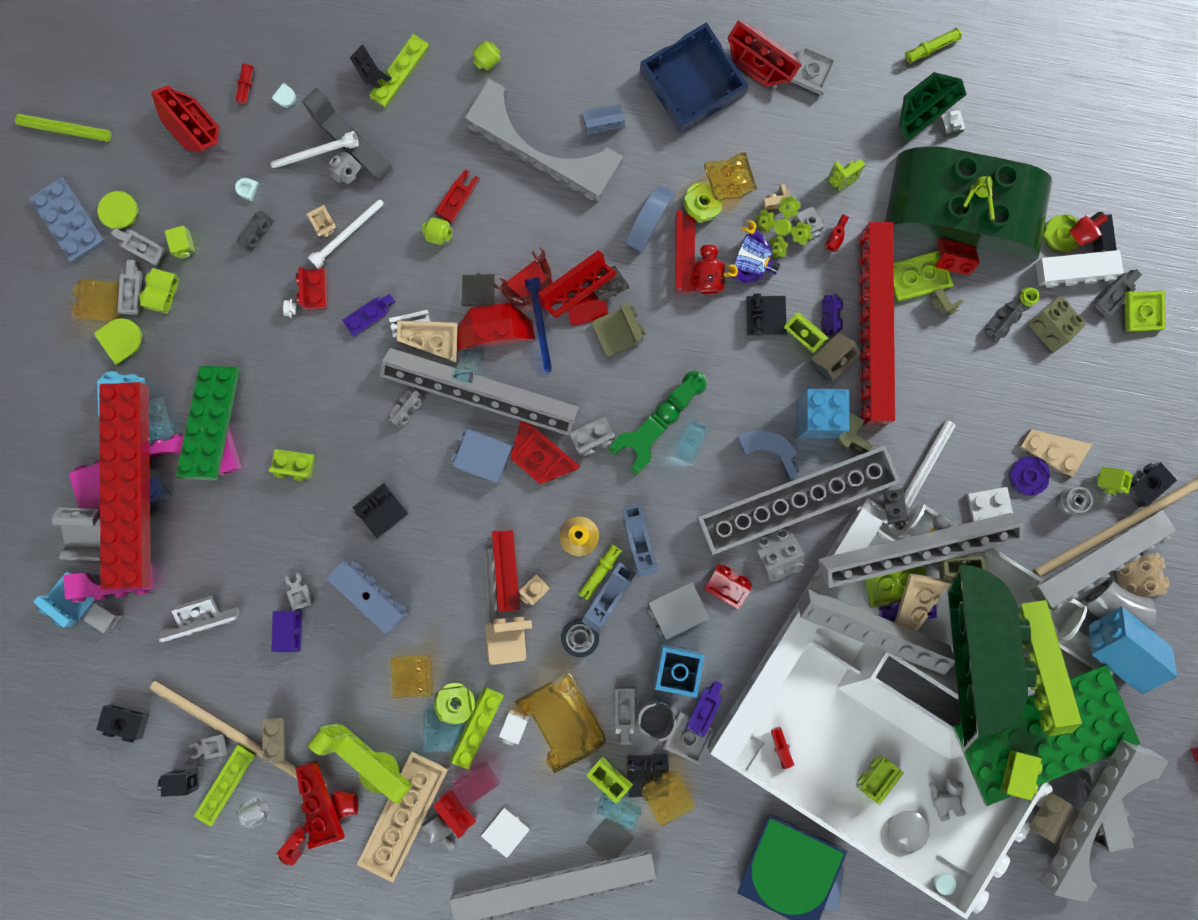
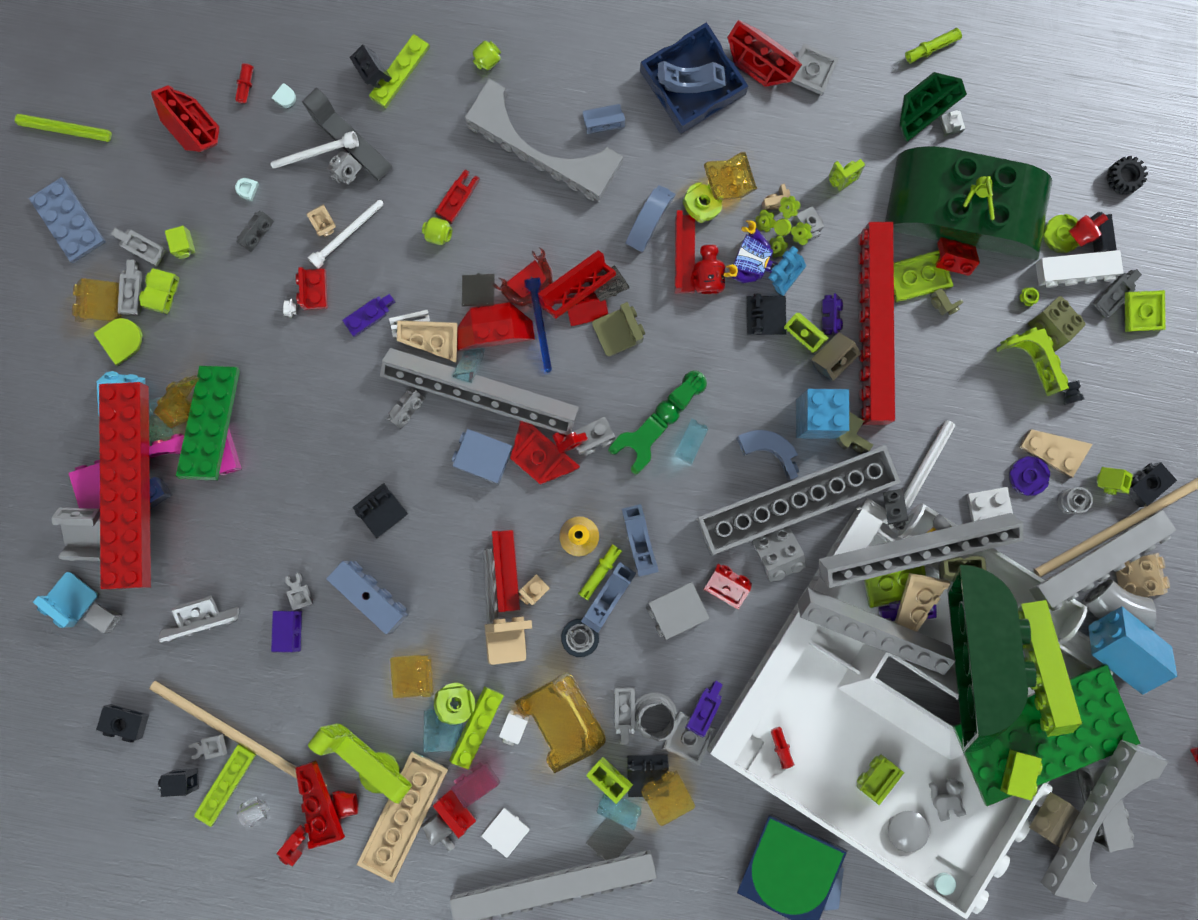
dark pink arch [63,565,154,603] -> none
lime tile [97,191,139,231] -> none
dark tan brick [262,718,286,764] -> none
lime bracket [268,449,315,482] -> none
dark azure brick [652,644,705,698] -> none
red piece [824,214,849,252] -> none
dark grey hinge [985,302,1022,342] -> none
none -> clear yellow bracket [154,375,199,429]
none -> red bracket [552,432,588,453]
none -> sand blue arch [658,61,726,93]
none -> dark azure plate [768,246,806,296]
none -> lime bracket [996,327,1069,396]
none -> black wheel [1061,380,1085,405]
none -> black tyre [1107,156,1148,195]

